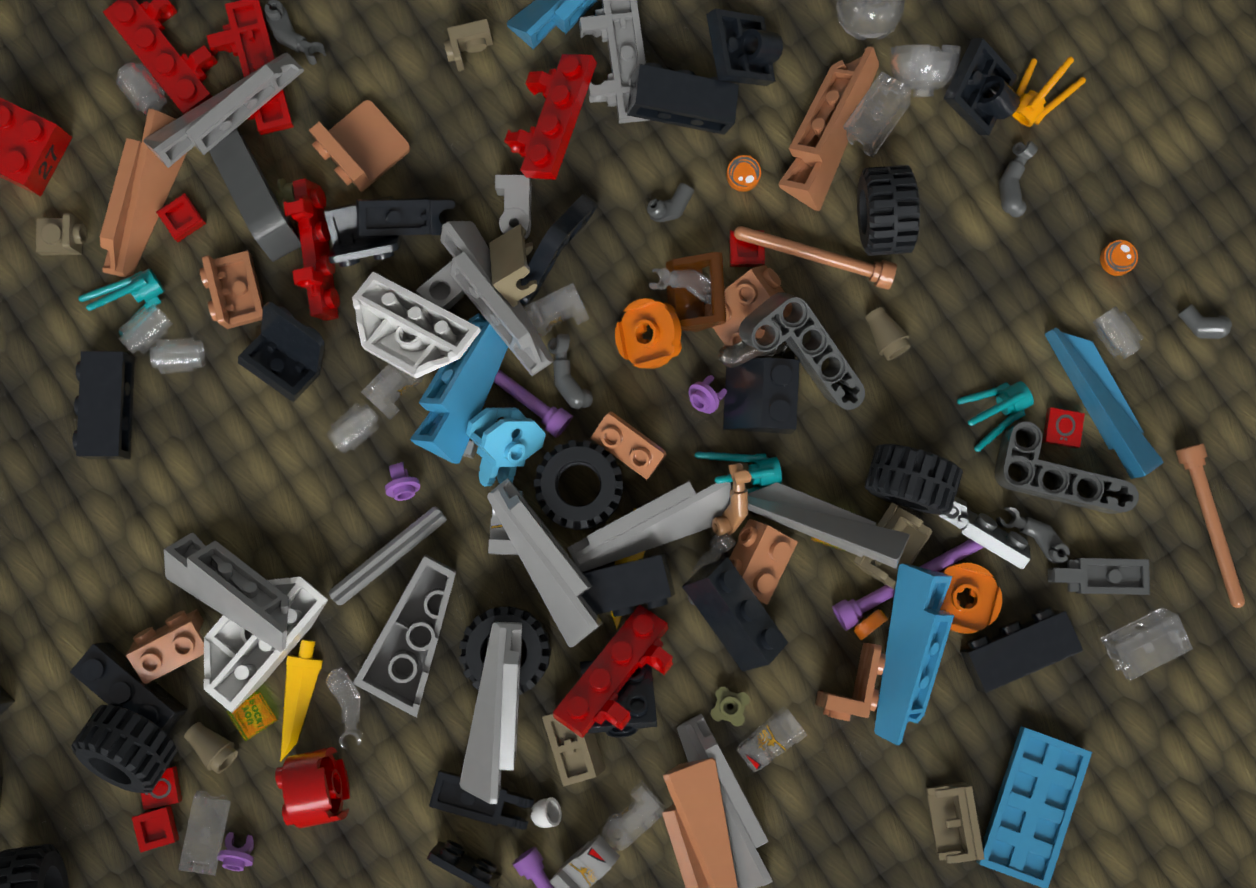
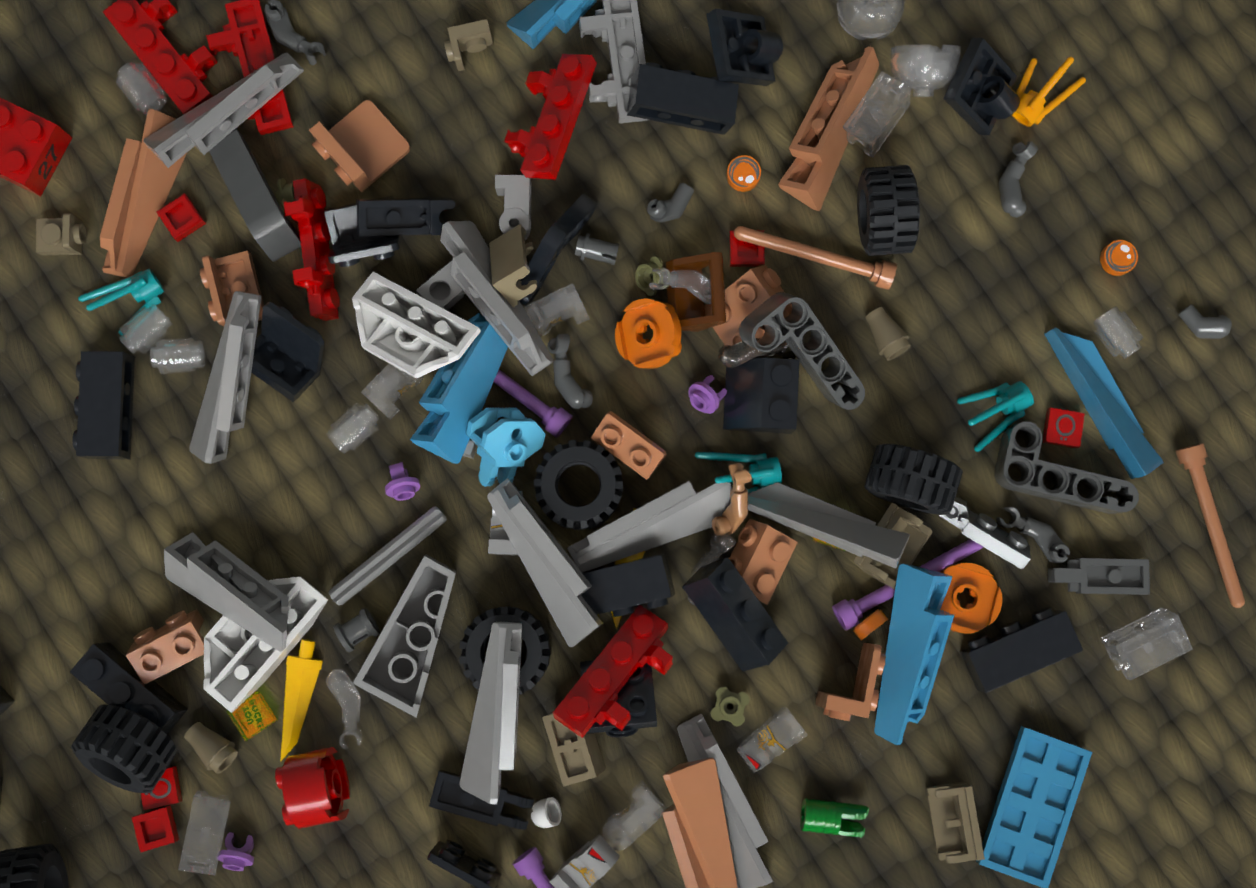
none -> light grey wedge [189,291,261,464]
none -> dark grey bush [333,608,380,653]
none -> dark grey pin [575,233,619,265]
none -> olive plate [635,256,670,296]
none -> green hinge [800,798,869,838]

